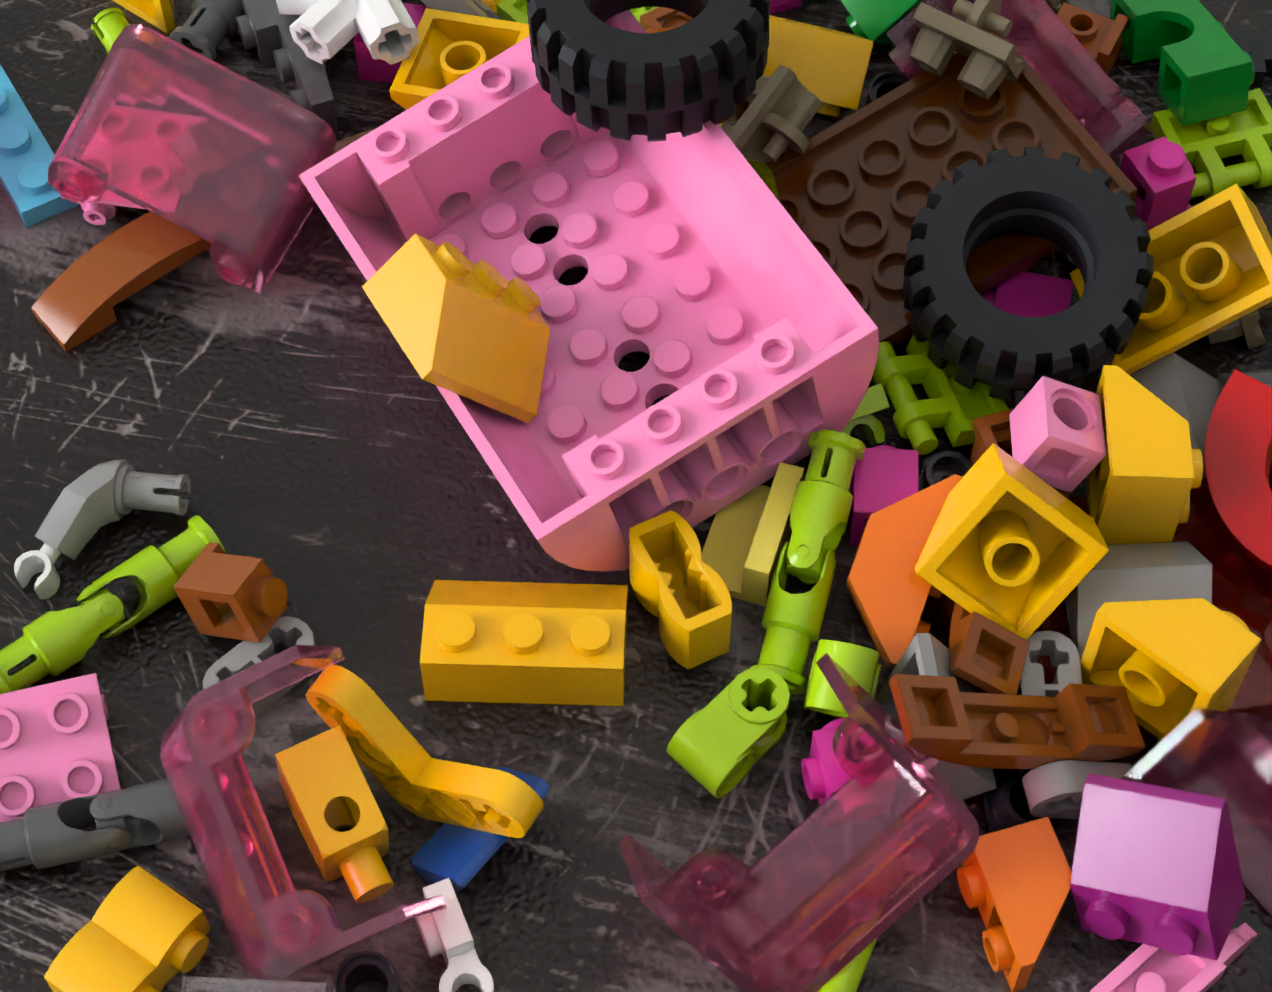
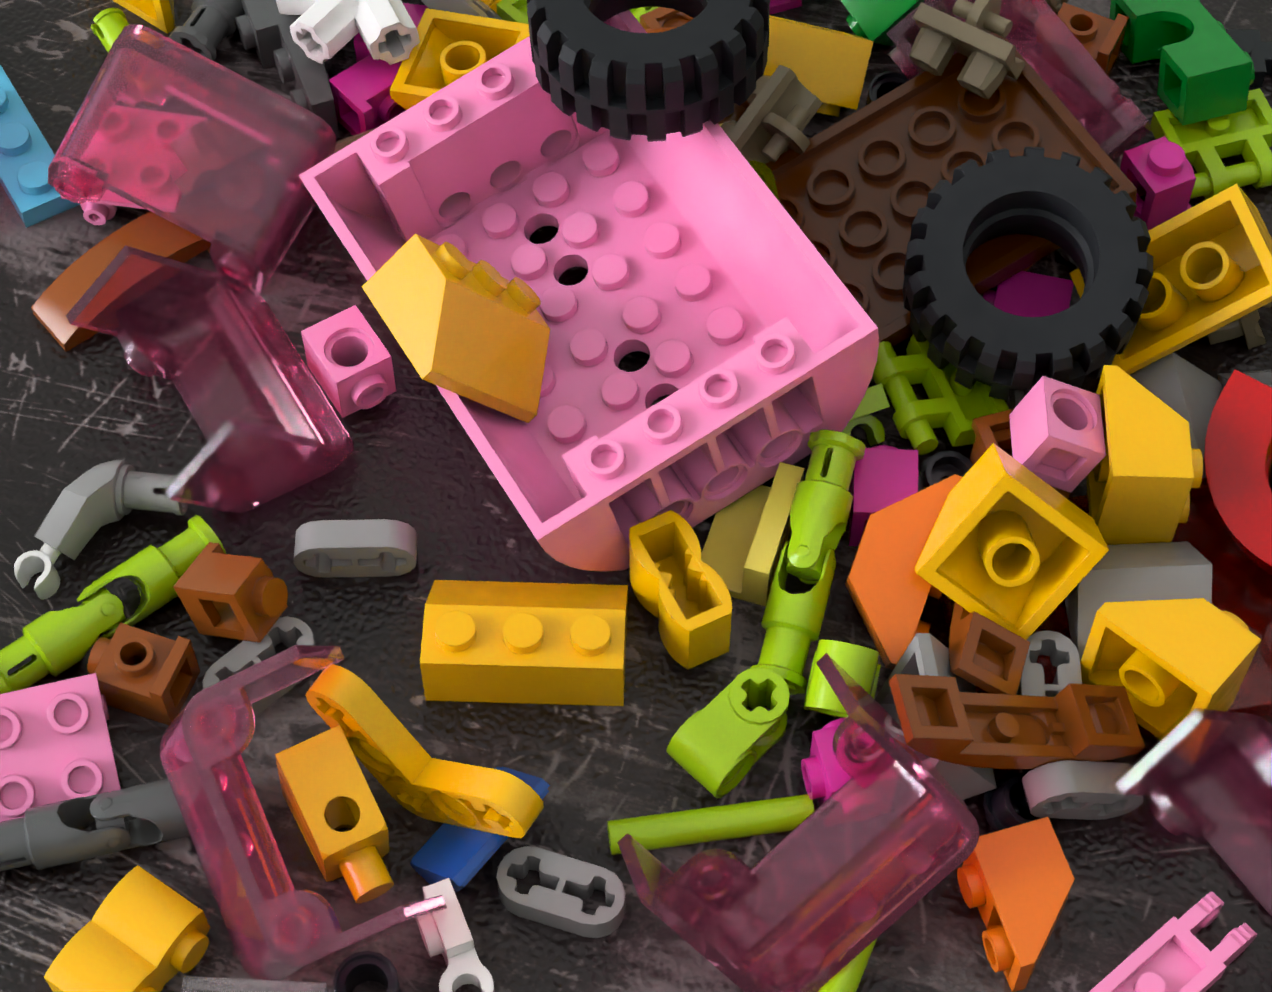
slope [1070,773,1246,960] -> none
none -> clear pink windscreen [66,245,354,513]
none -> dark orange brick [87,623,201,726]
none -> light grey beam [293,519,418,578]
none -> bright pink brick [301,305,396,418]
none -> dark pink brick [329,54,406,135]
none -> light grey beam [496,846,626,938]
none -> lime piece [607,794,816,855]

